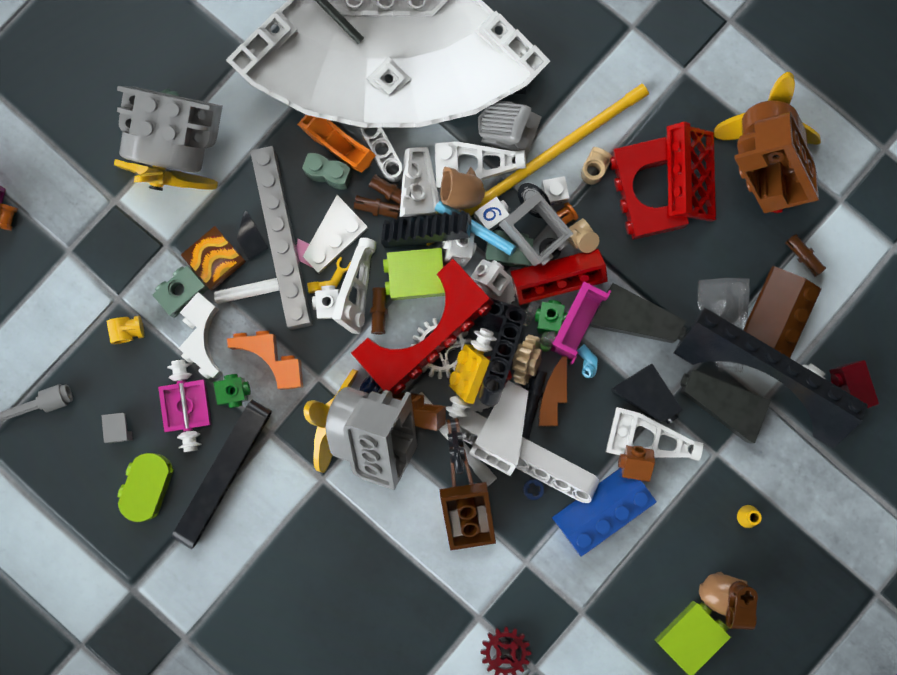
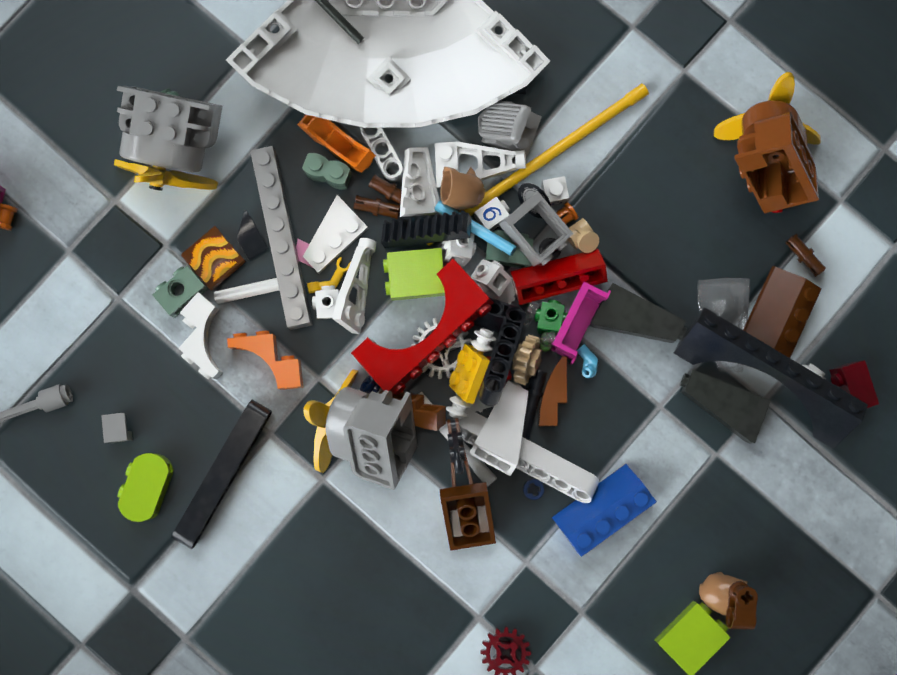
yellow piece [107,315,144,344] -> none
dark pink plate [158,360,212,452] -> none
green brick [213,374,251,408] -> none
reddish brown pin [370,287,388,335] -> none
tan piece [581,147,612,185] -> none
white plate [606,407,703,461] -> none
red arch [609,137,689,240] -> none
black slope [611,363,682,424] -> none
dark orange brick [618,445,655,482] -> none
red fence [667,122,716,221] -> none
yellow cone [737,505,762,528] -> none

